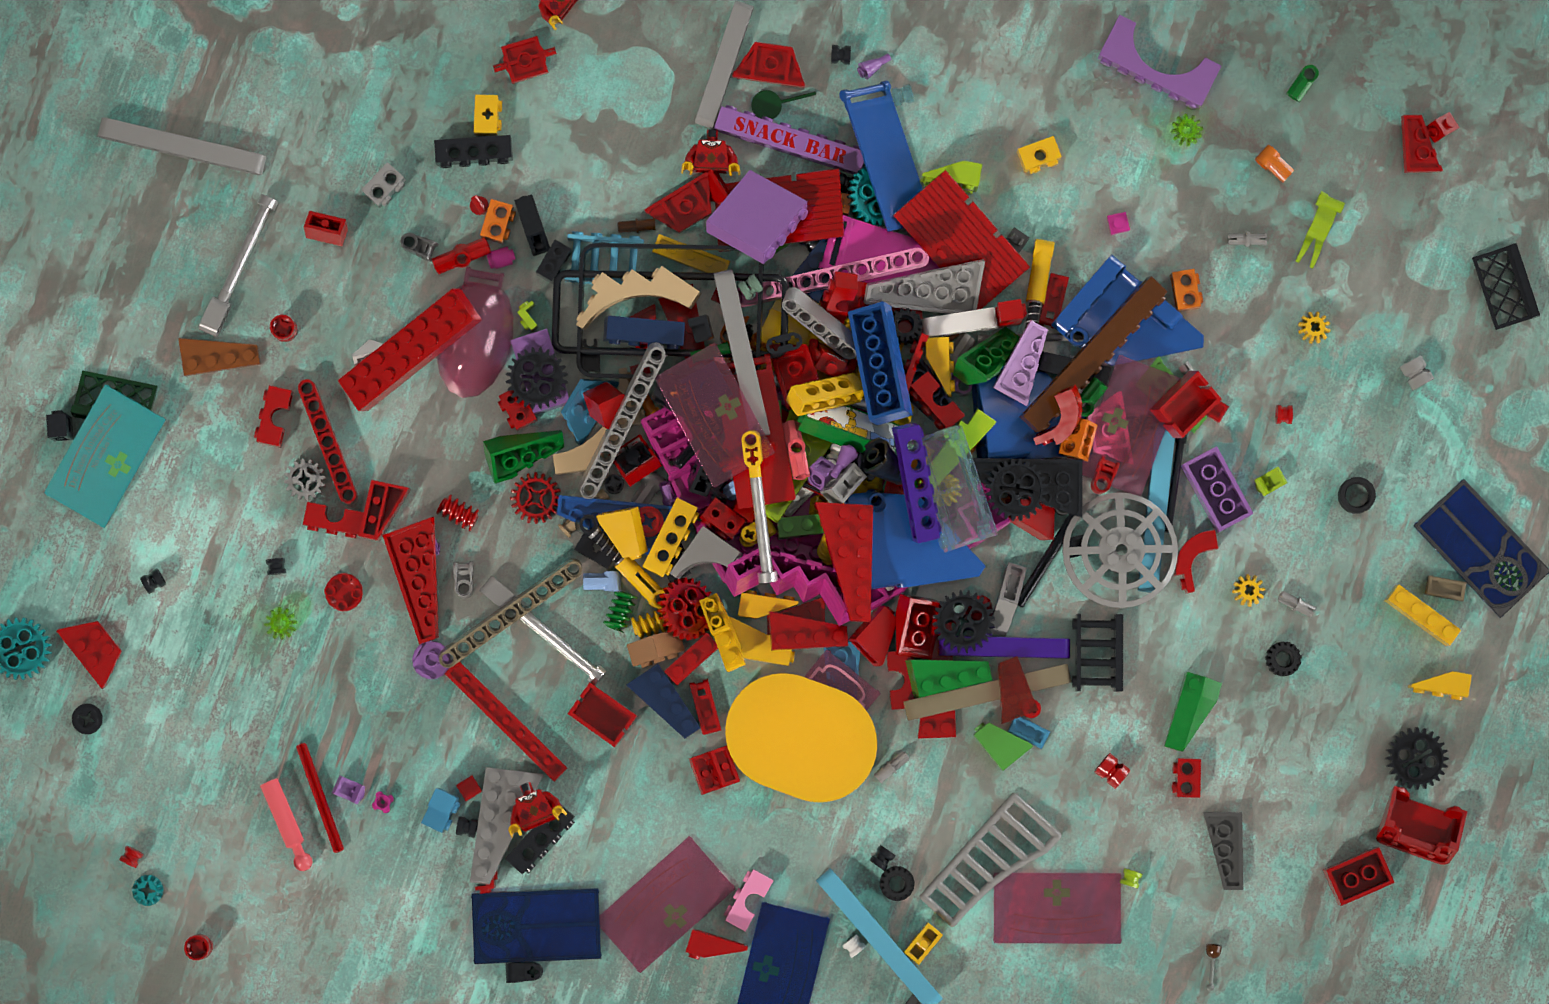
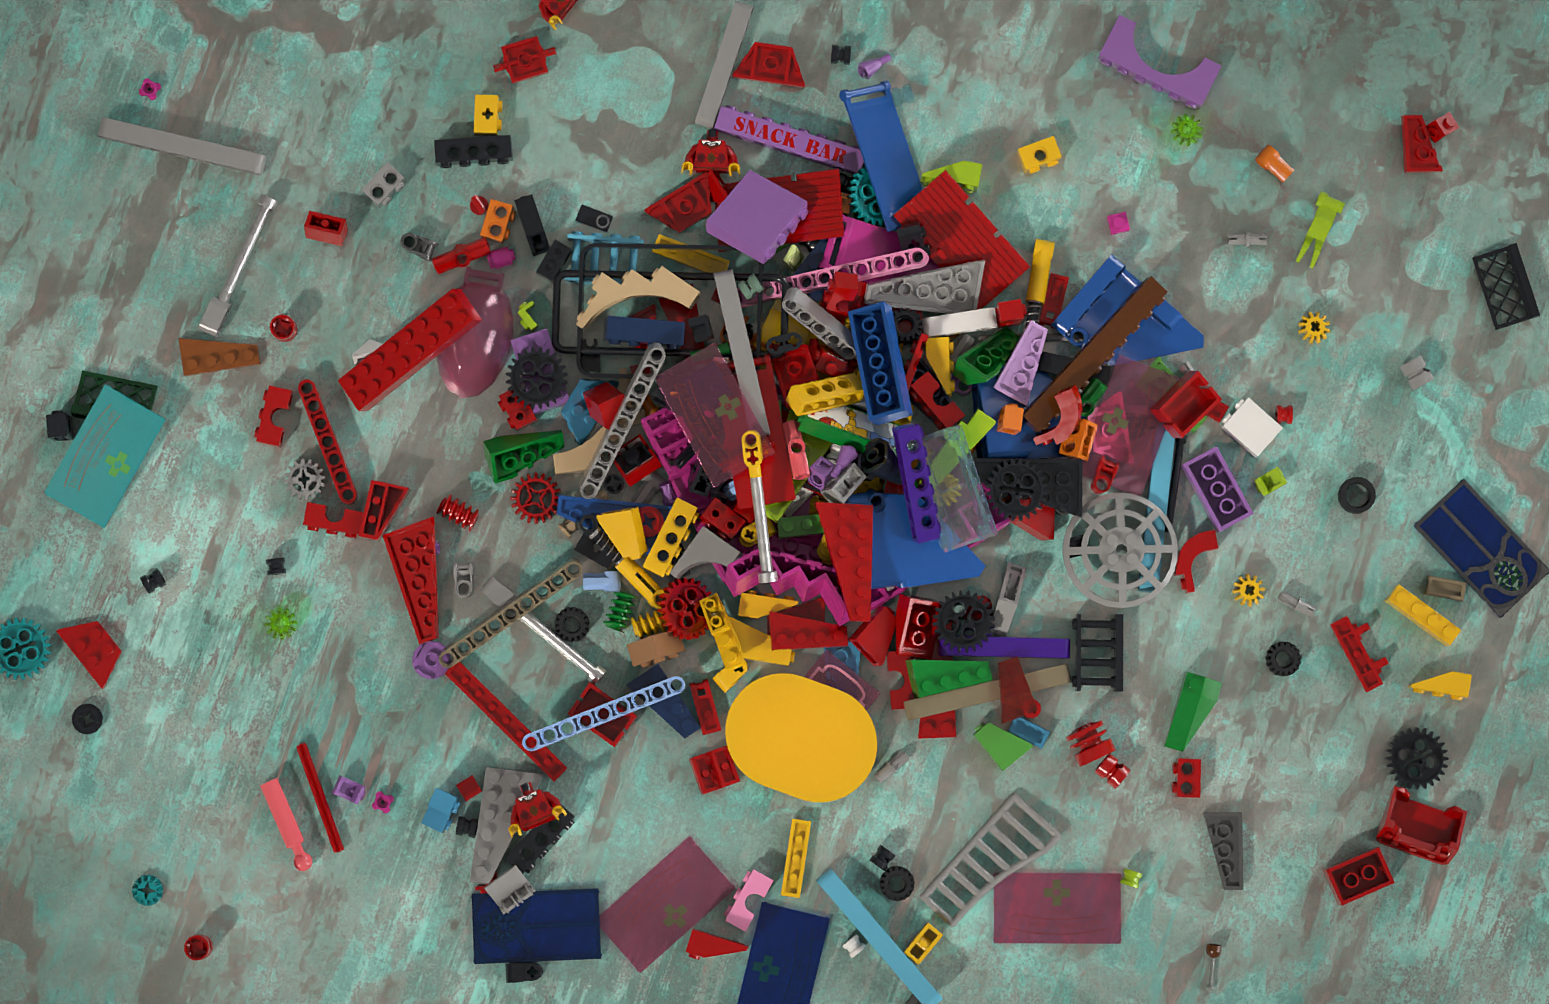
red wheel [119,846,144,868] -> none
red dish [324,573,363,611] -> none
reddish brown axle [617,218,656,233] -> none
red arch [664,633,718,686] -> none
dark green piece [751,90,816,119] -> none
dark grey tile [1006,227,1030,253] -> none
black axle [1018,514,1074,607] -> none
orange brick [1170,269,1203,312] -> none
green piece [1286,65,1319,103] -> none
none -> dark pink plate [139,78,161,100]
none -> light grey hinge [484,865,536,914]
none -> light blue beam [522,676,685,751]
none -> black tyre [554,607,590,642]
none -> black sticker [576,205,613,232]
none -> yellow piece [712,660,748,693]
none -> yellow plate [781,819,811,898]
none -> yellowish green slope [783,245,804,272]
none -> black brick [896,221,931,262]
none -> orange brick [997,403,1024,435]
none -> red wheel [1065,720,1116,767]
none -> white brick [1221,397,1283,458]
none -> red hinge [1329,616,1389,693]

